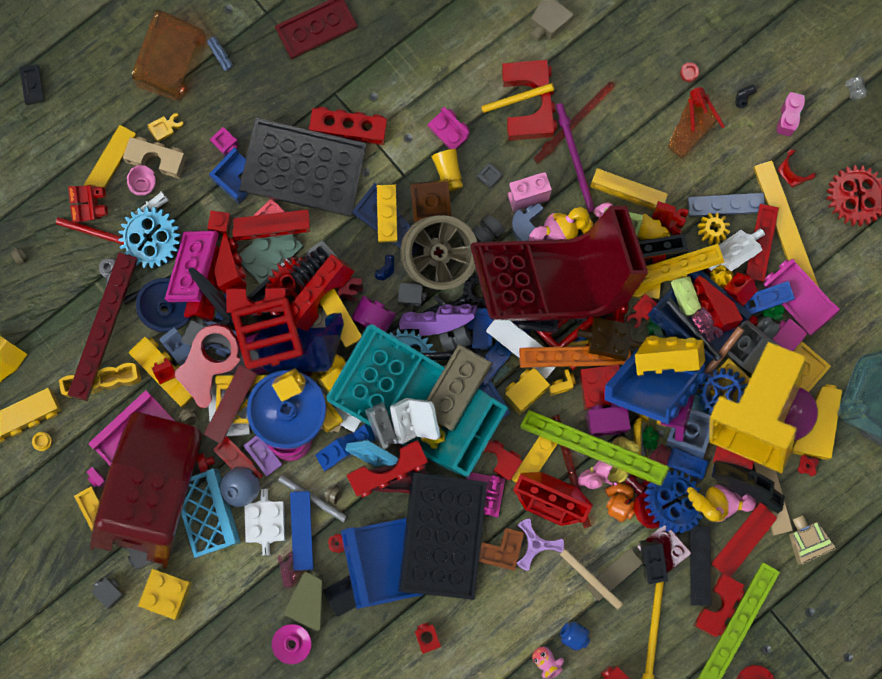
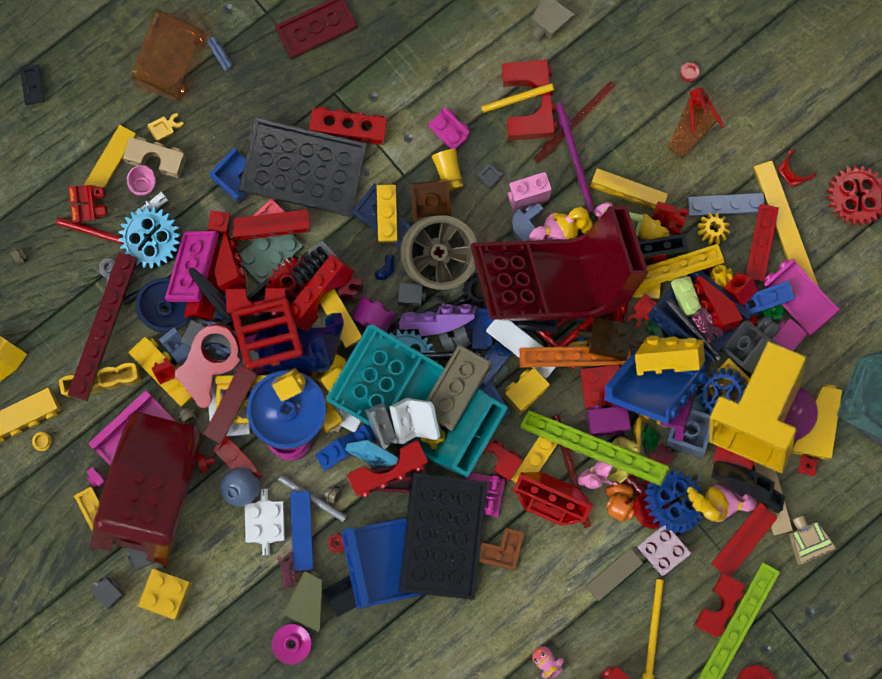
medium azure fence [181,468,241,558] -> none
dark pink bracket [210,127,240,157] -> none
medium lavender plate [243,436,282,477] -> none
red brick [414,622,441,654] -> none
dark grey wheel [472,214,505,242] -> none
lavender piece [517,518,564,571] -> none
yellow bracket [548,369,576,396] -> none
tan tile [560,549,622,610] -> none
blue head [560,621,590,651] -> none
black hinge [639,539,668,584] -> none
blue plate [667,448,709,480] -> none
black plate [689,526,711,605] -> none
nougat bar [697,326,745,391] -> none
white plate [709,228,765,271] -> none
black arm [735,84,757,109] -> none
brick [777,92,805,137] -> none
yellow plate [793,341,831,392] -> none
clear wheel [845,76,869,101] -> none

